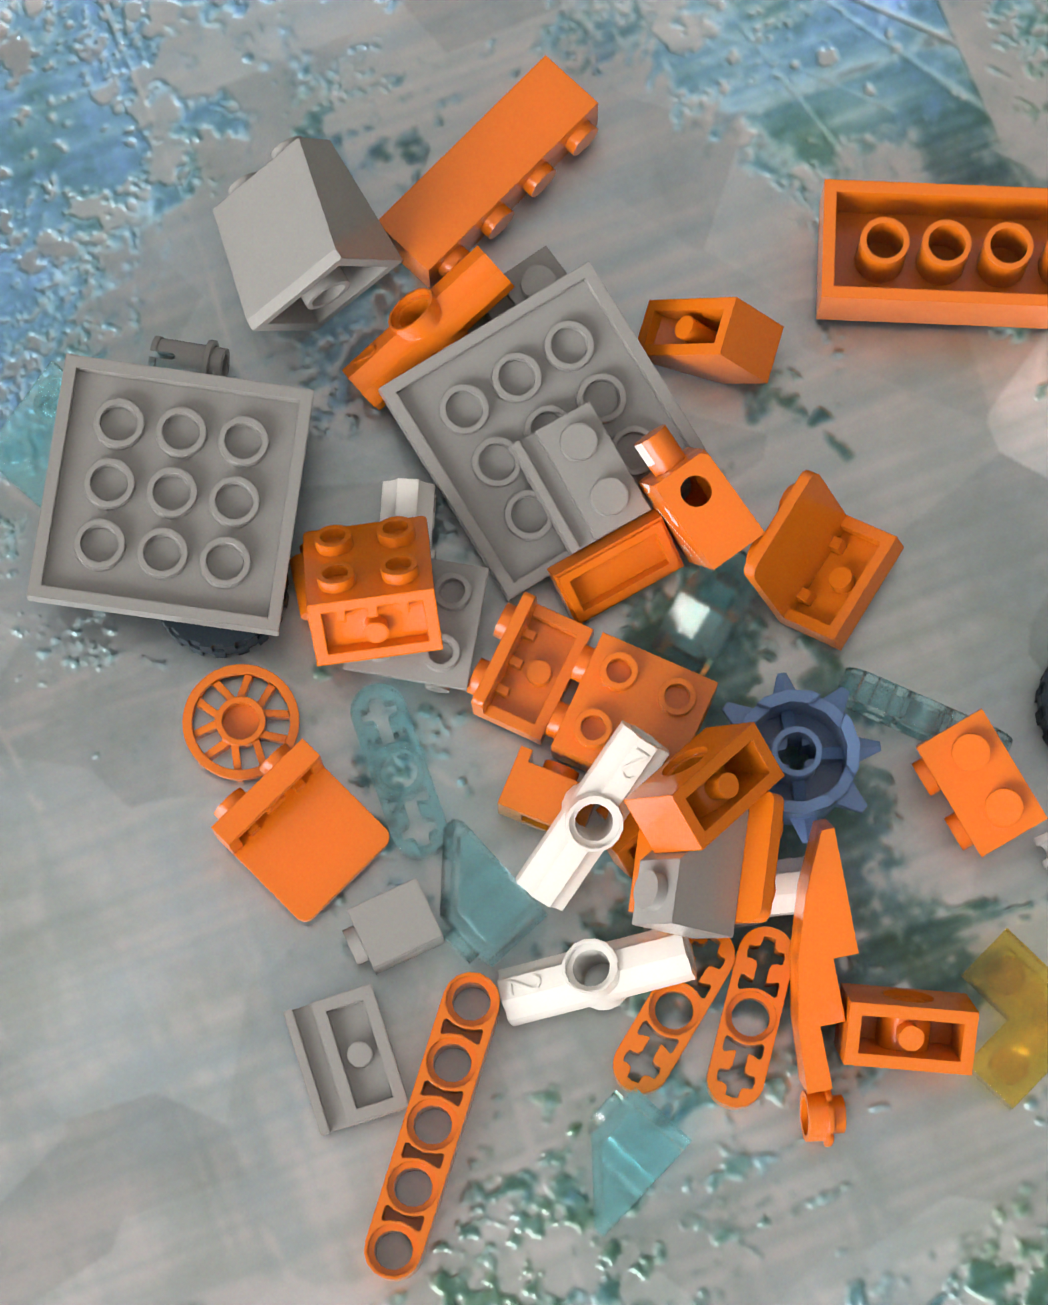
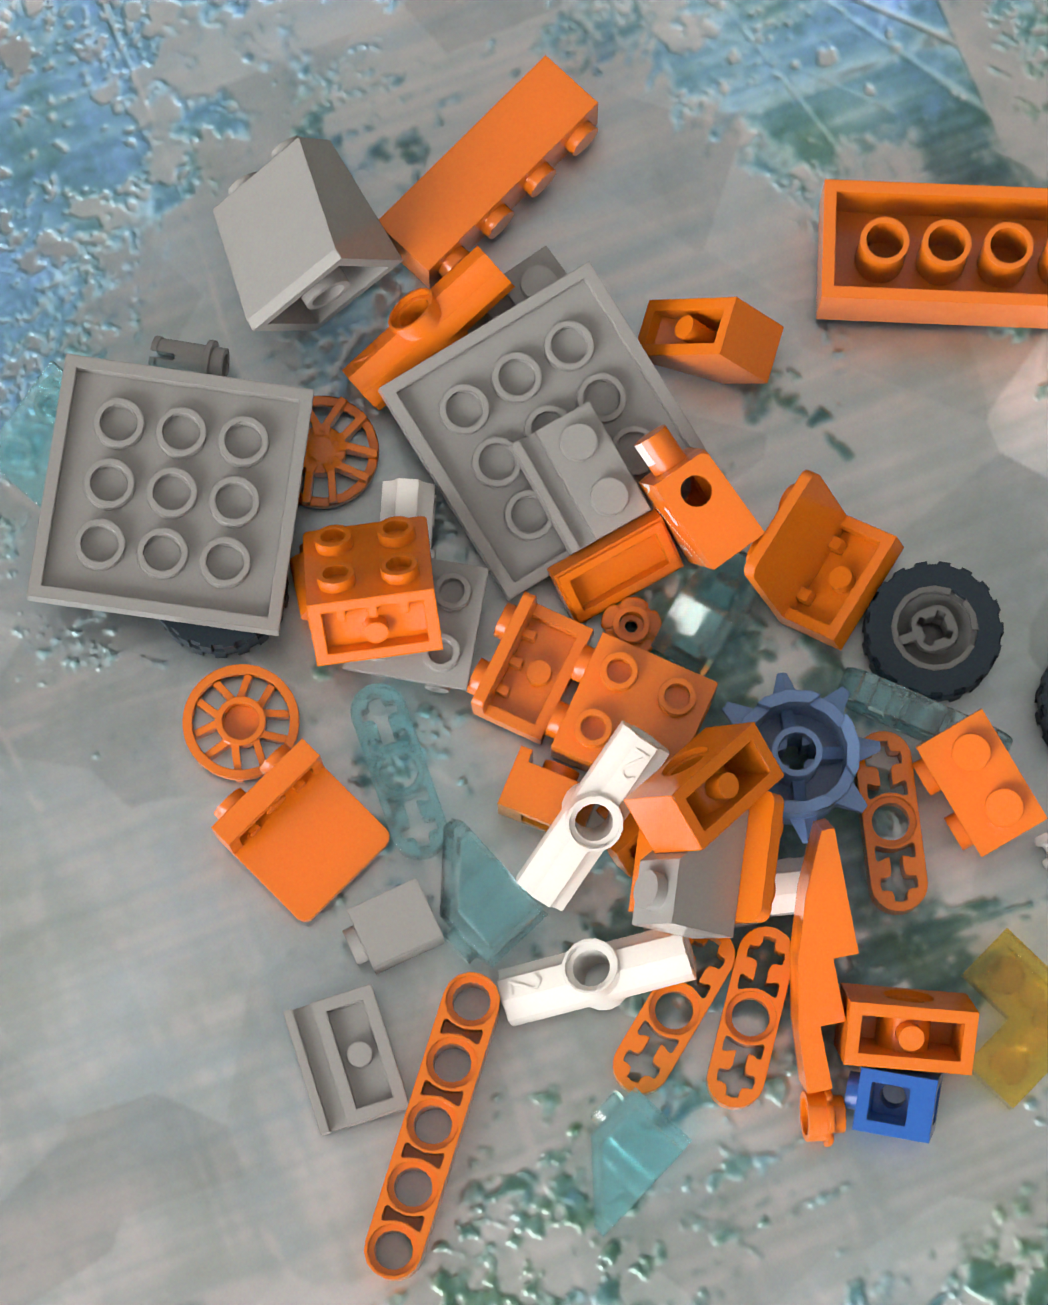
none -> orange wheel [298,396,379,509]
none -> orange plate [601,597,662,652]
none -> brick [844,1066,943,1144]
none -> orange beam [854,731,928,915]
none -> black wheel [862,561,1004,705]

